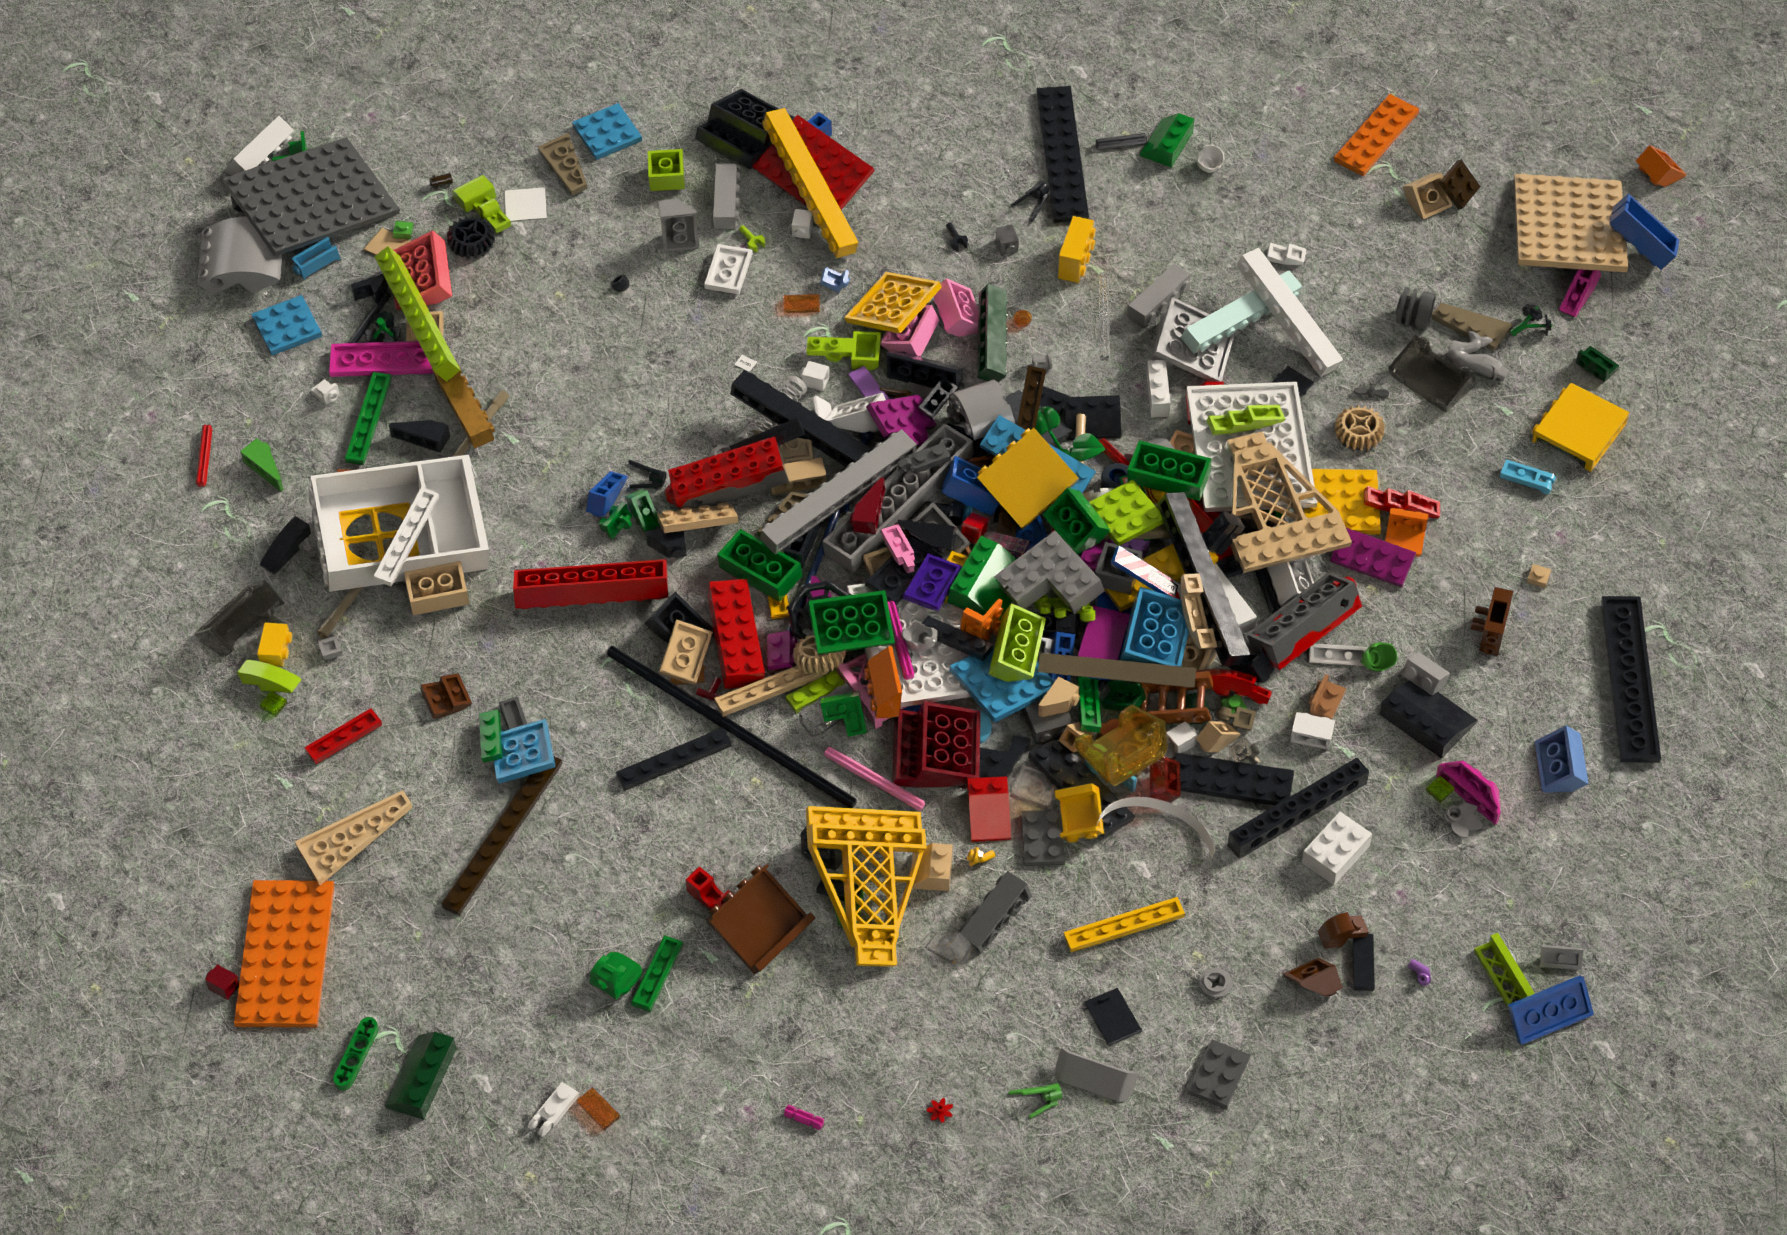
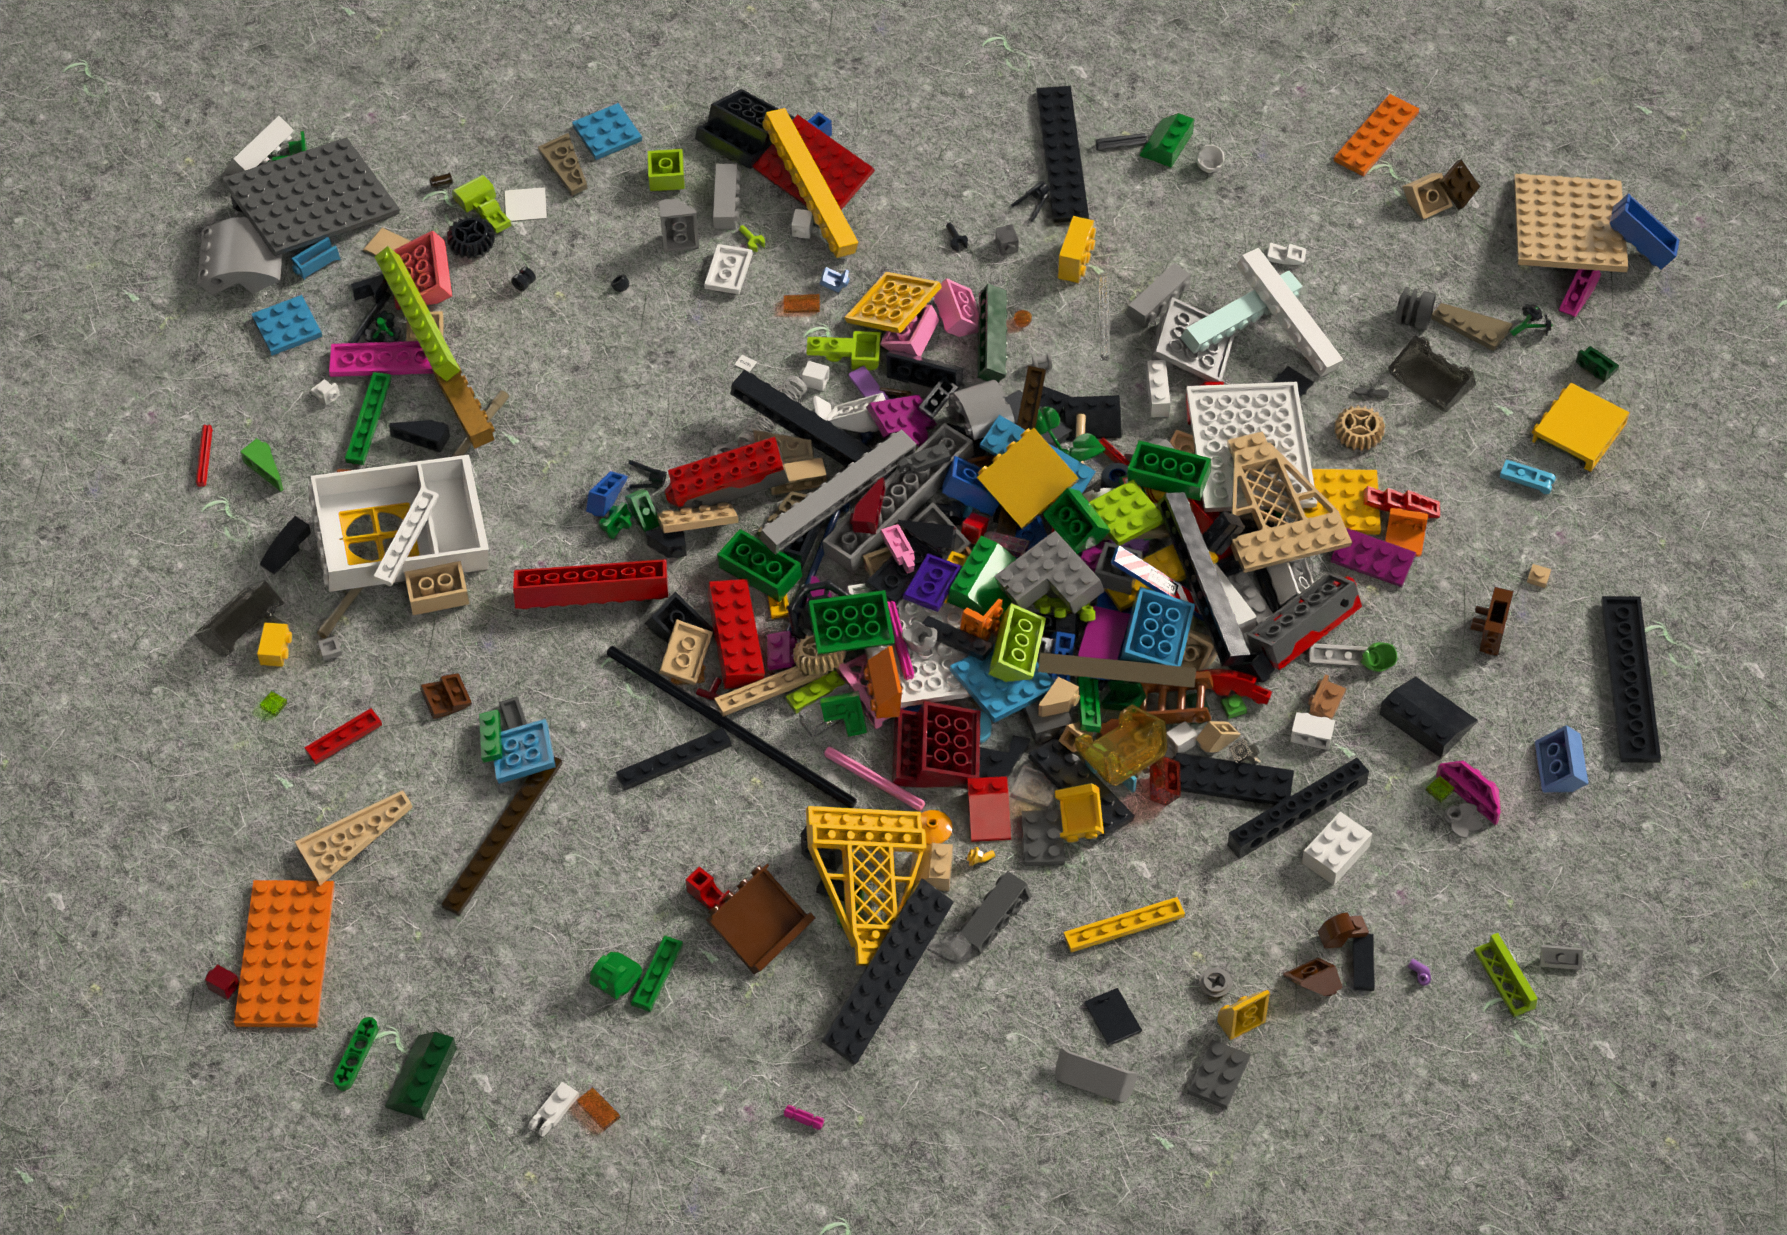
lime slope [237,660,301,693] -> none
bright green plate [393,221,414,240] -> none
black plate [729,417,805,450] -> none
red plant [926,1098,953,1123] -> none
bright green plant [1008,1083,1062,1119] -> none
white sticker [1096,797,1215,859] -> none
tan slope [1181,574,1217,649] -> none
lime slope [1206,405,1285,435] -> none
dark tan plate [1217,706,1256,731] -> none
light grey brick [1401,652,1450,695] -> none
light grey piece [1446,331,1510,381] -> none
blue plate [1508,975,1594,1045] -> none
orange slope [1636,145,1687,187] -> none
none -> black wheel [511,266,536,292]
none -> black plate [821,878,954,1065]
none -> light orange dish [921,810,953,845]
none -> yellow slope [1217,990,1270,1040]
none -> light grey plate [1228,571,1273,626]

